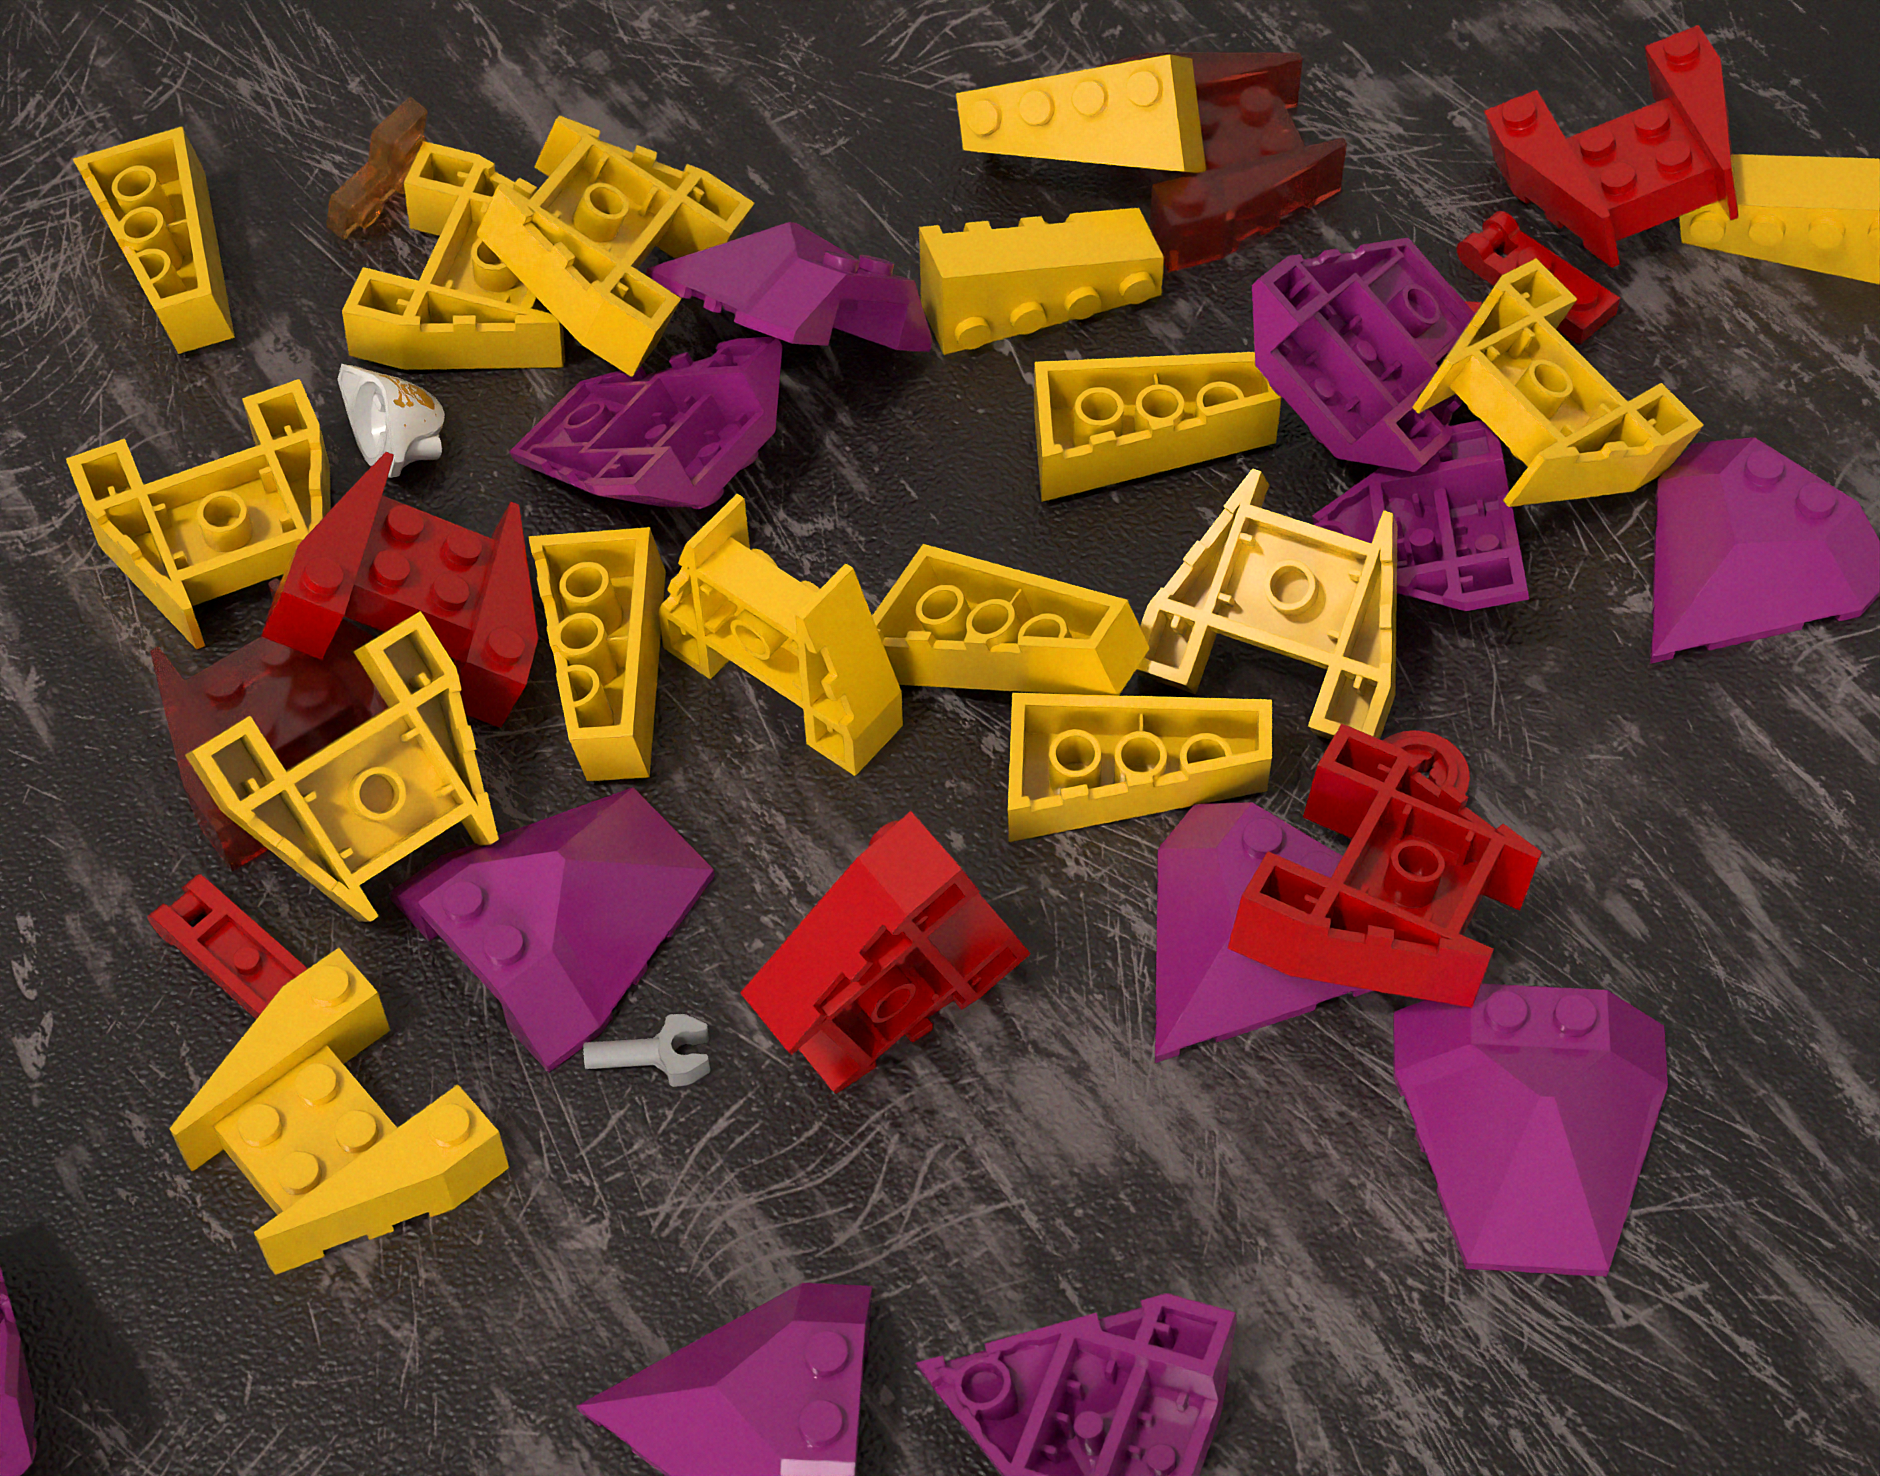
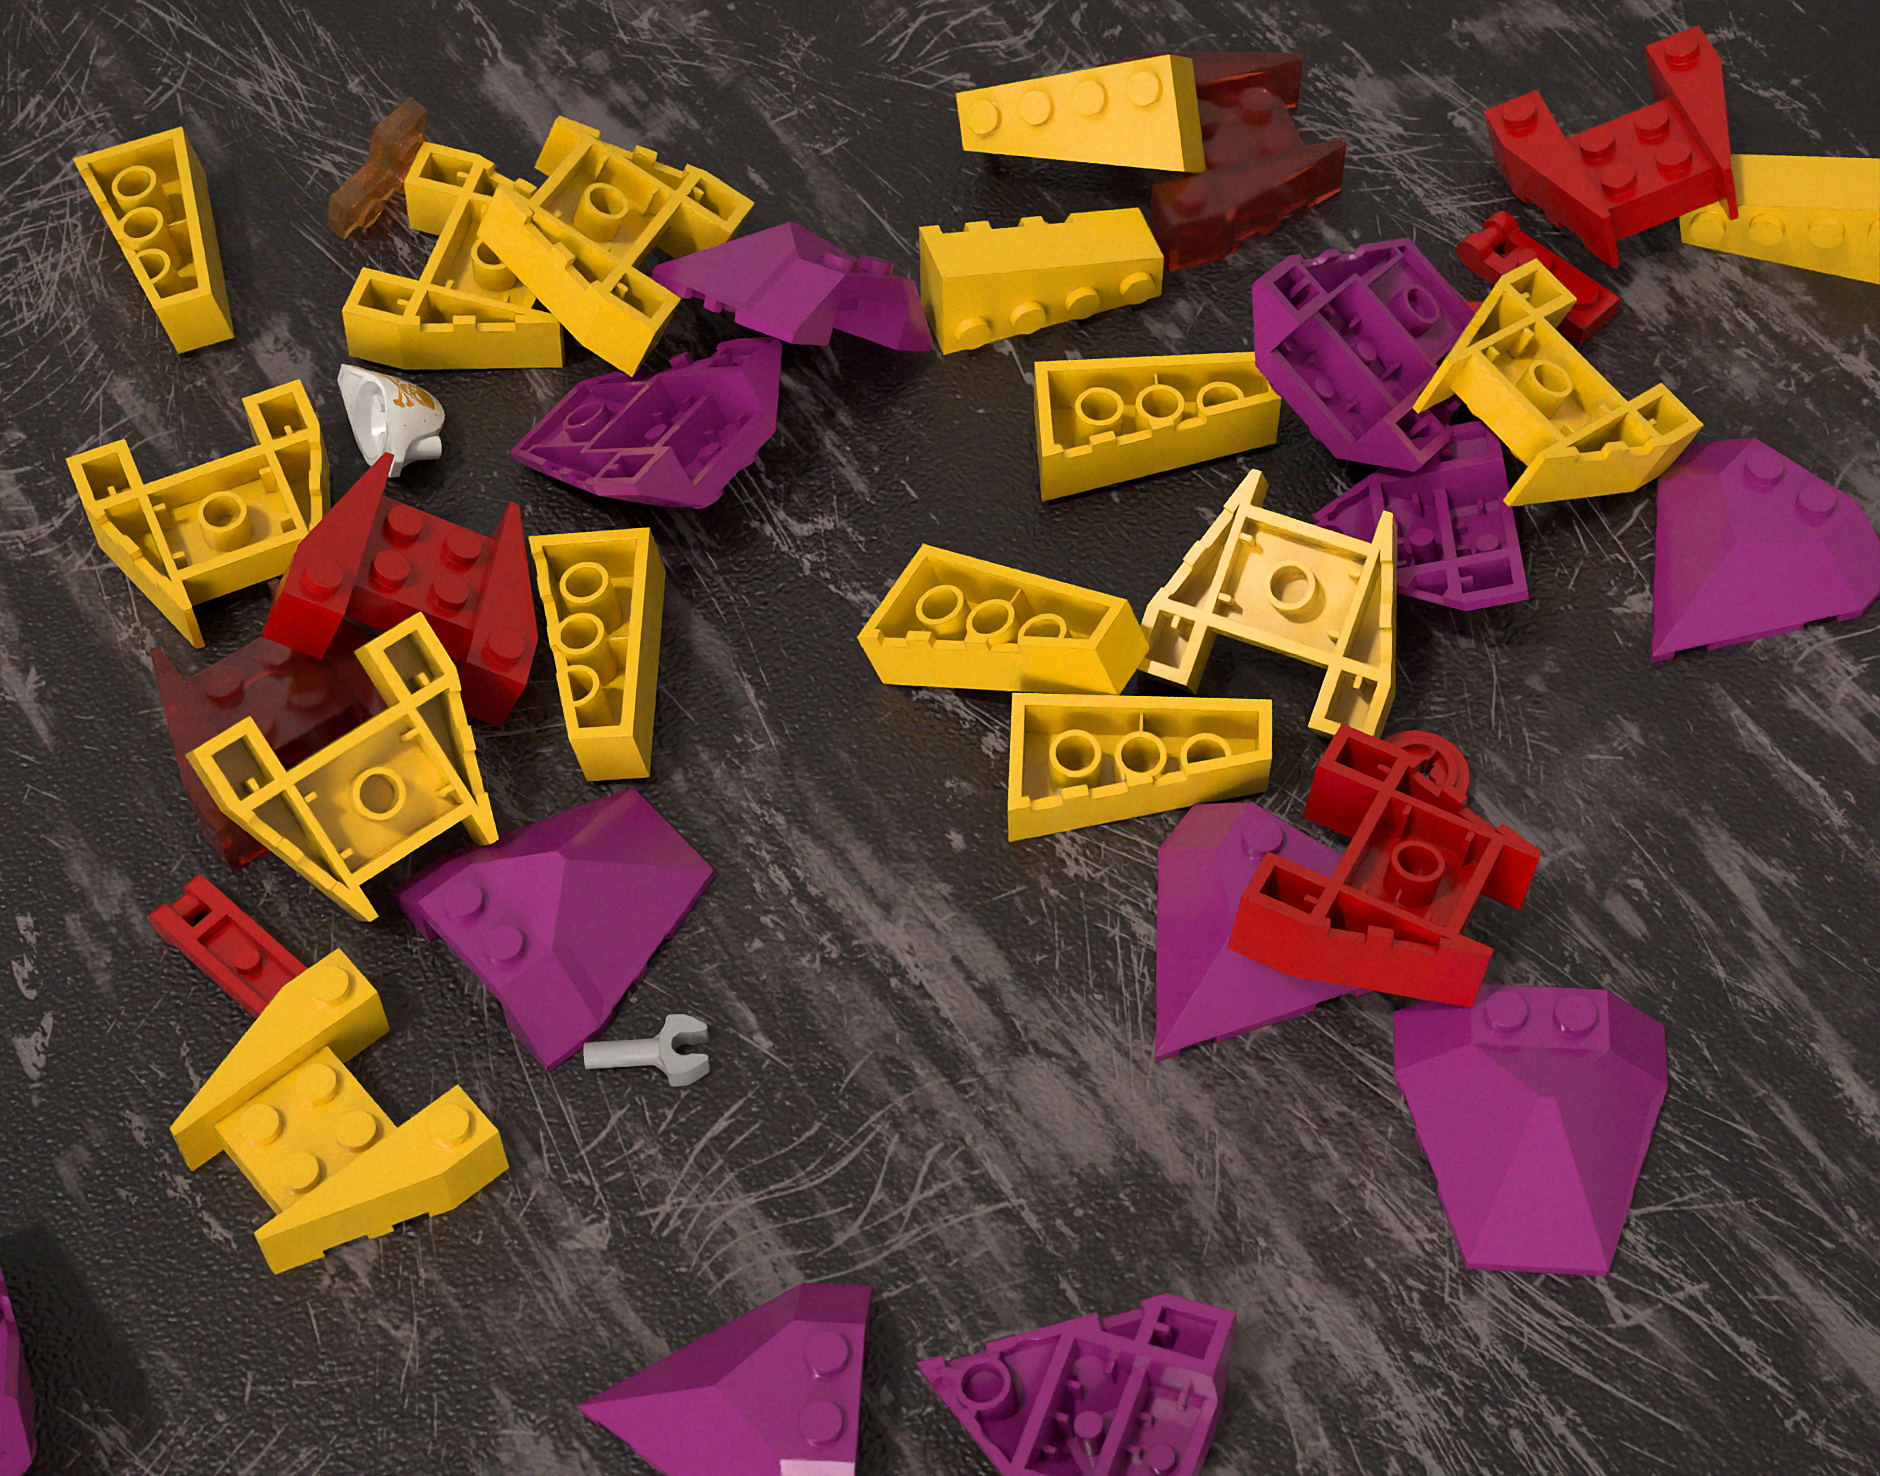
yellow wedge [658,494,903,776] -> none
red wedge [740,811,1031,1094] -> none

